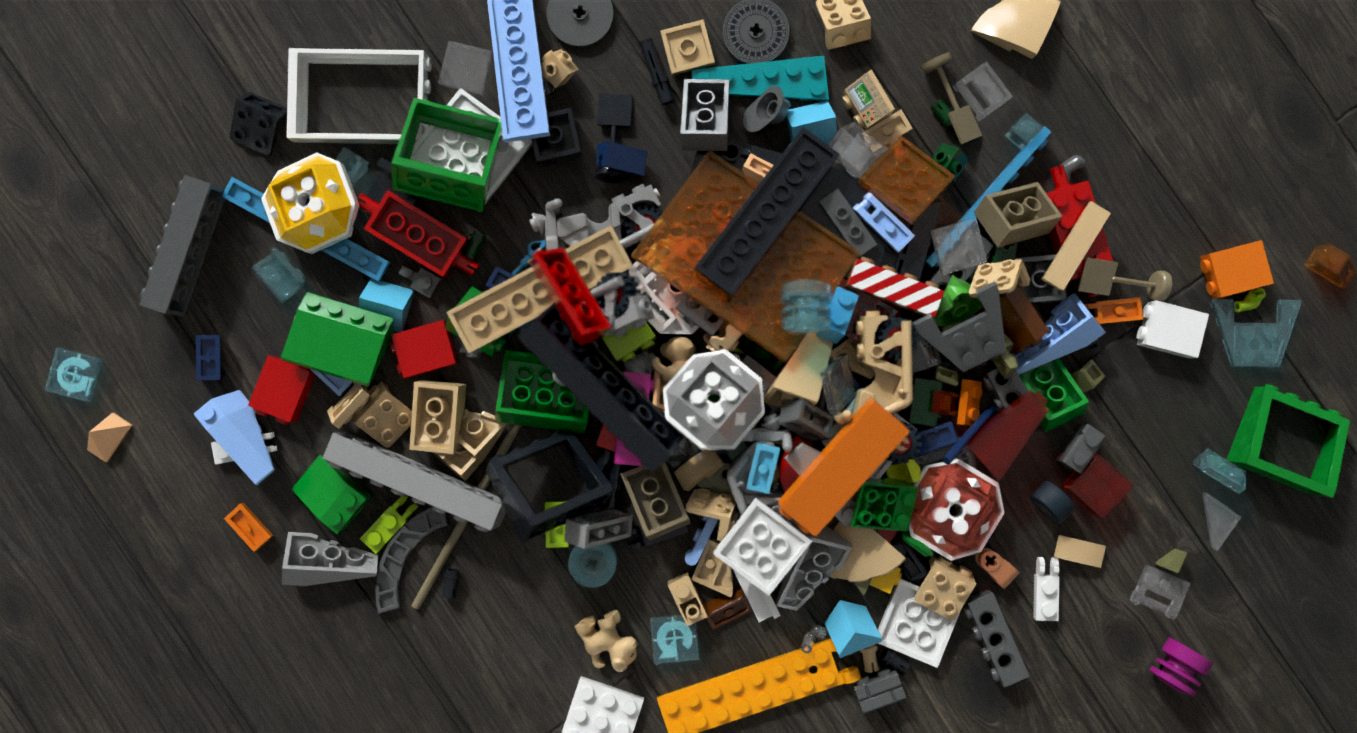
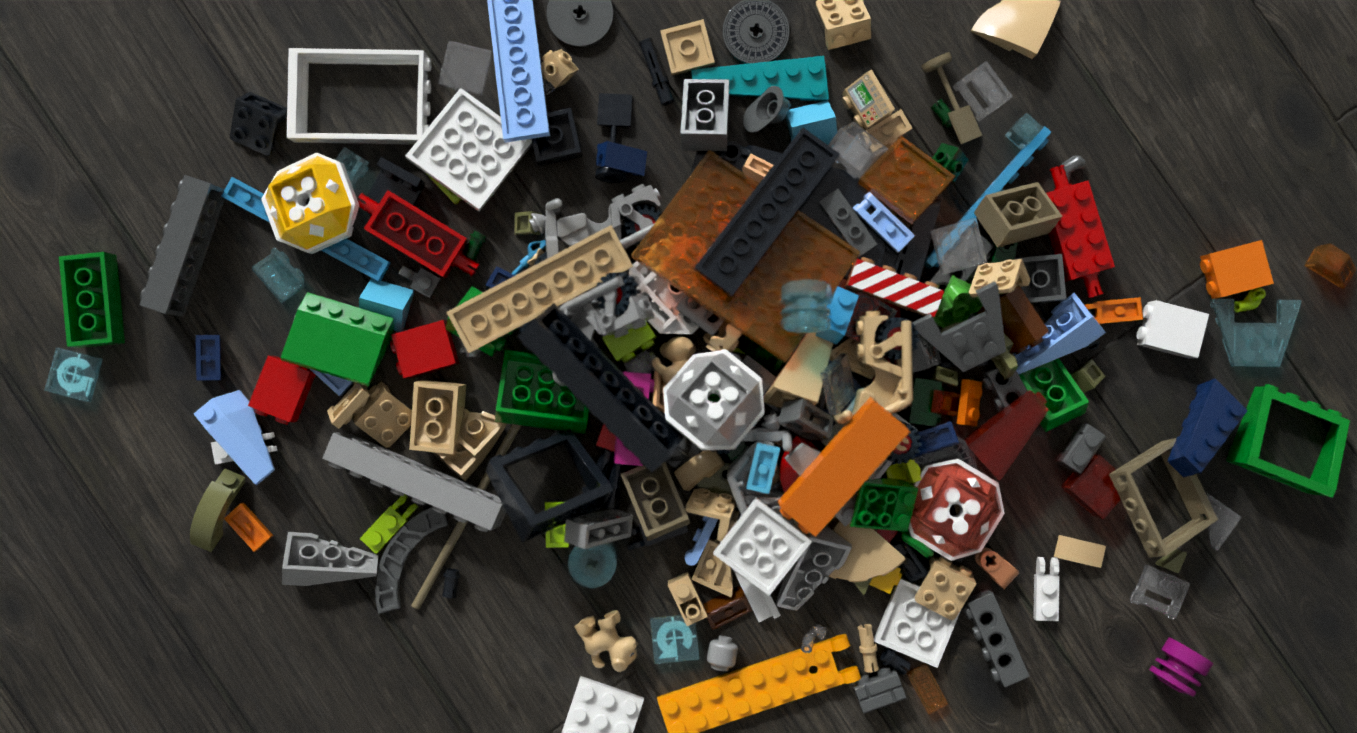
light nougat slope [87,413,132,462] -> none
green slope [291,455,372,534] -> none
green windscreen [392,98,503,212] -> none
red slope [531,248,612,345] -> none
medium azure slope [824,600,883,658] -> none
dark blue bar [942,404,997,465] -> none
black wheel [1030,481,1075,524] -> none
tan tile [1042,201,1111,291] -> none
dark tan piece [1078,257,1172,302] -> none
clear light blue bracket [1193,448,1246,494] -> none
none -> green brick [59,252,125,348]
none -> olive arch [190,469,246,552]
none -> olive slope [514,211,542,235]
none -> light grey head [707,636,738,671]
none -> clear orange tile [906,663,948,714]
none -> dark tan window [1109,438,1218,557]
none -> dark blue wedge [1167,378,1248,478]

